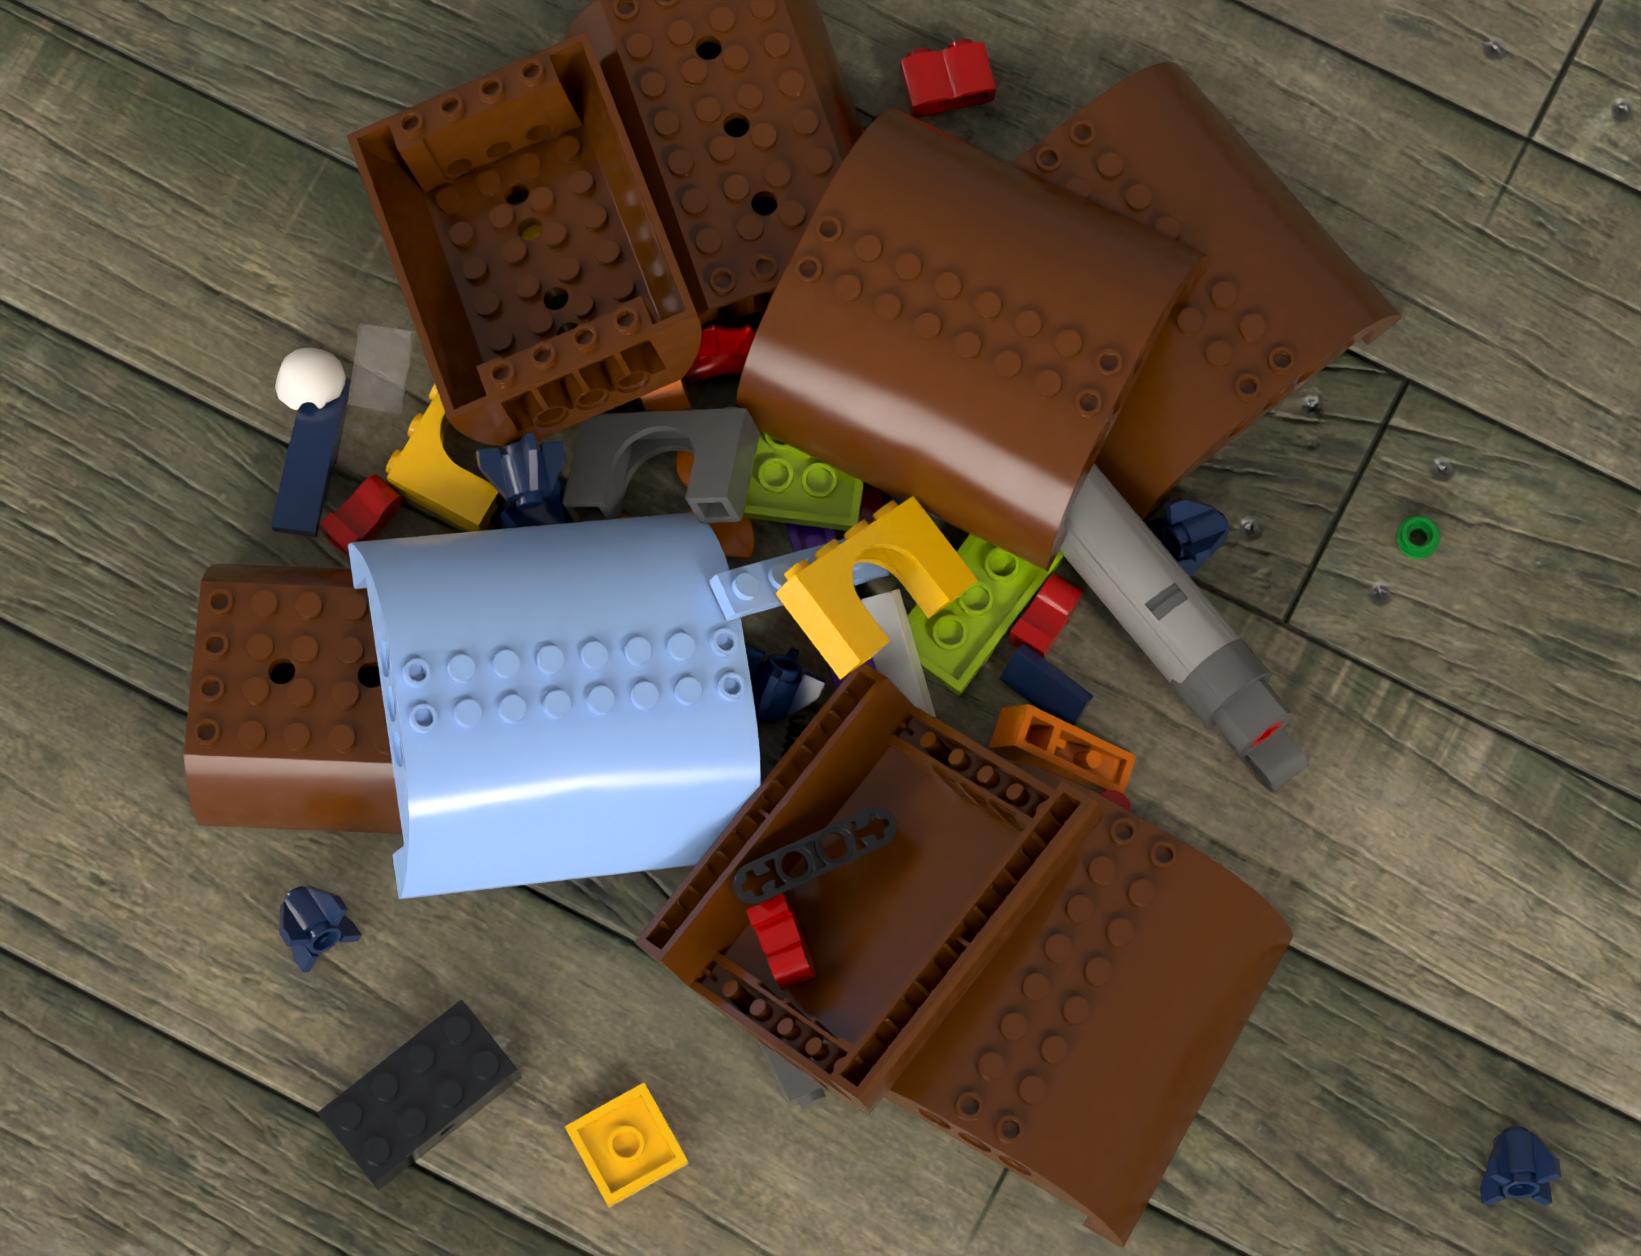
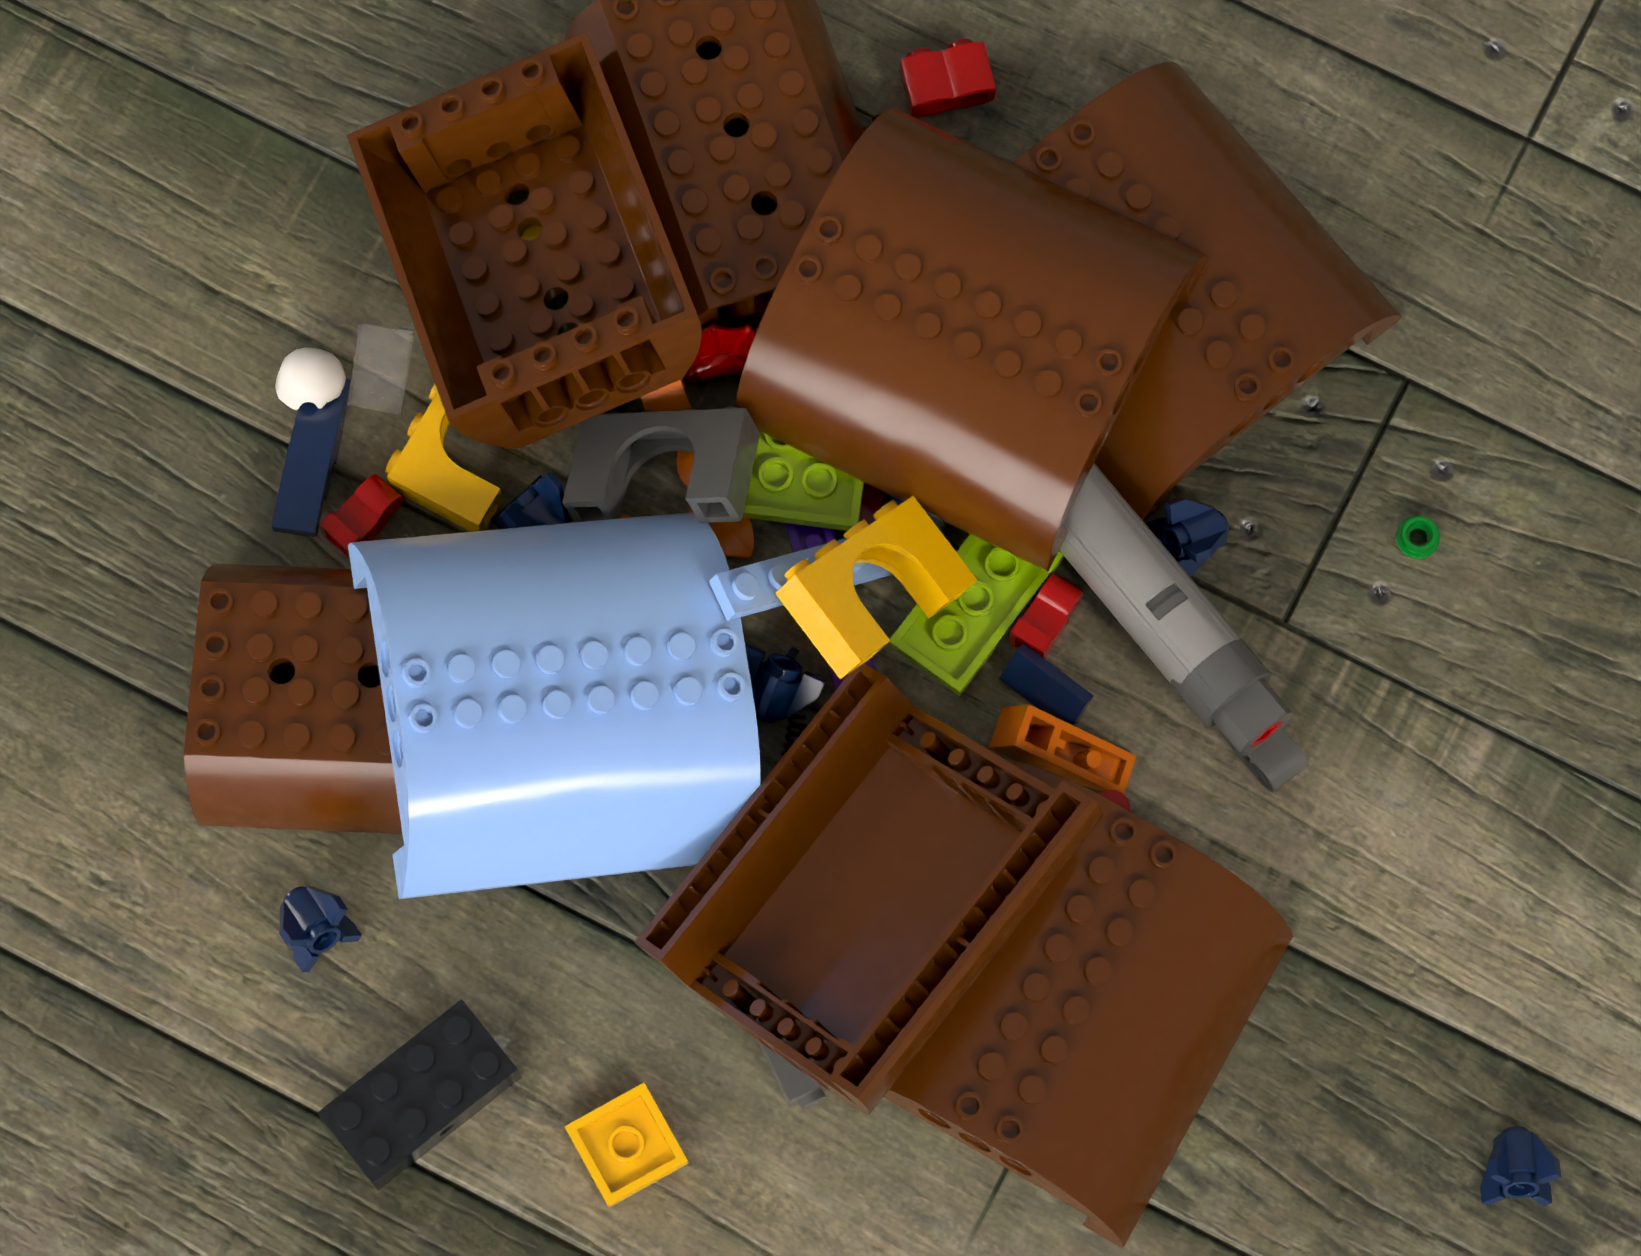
dark blue brick [476,432,566,509] -> none
black beam [731,806,897,905] -> none
red leg [746,893,817,991] -> none
white slope [860,589,936,717] -> none

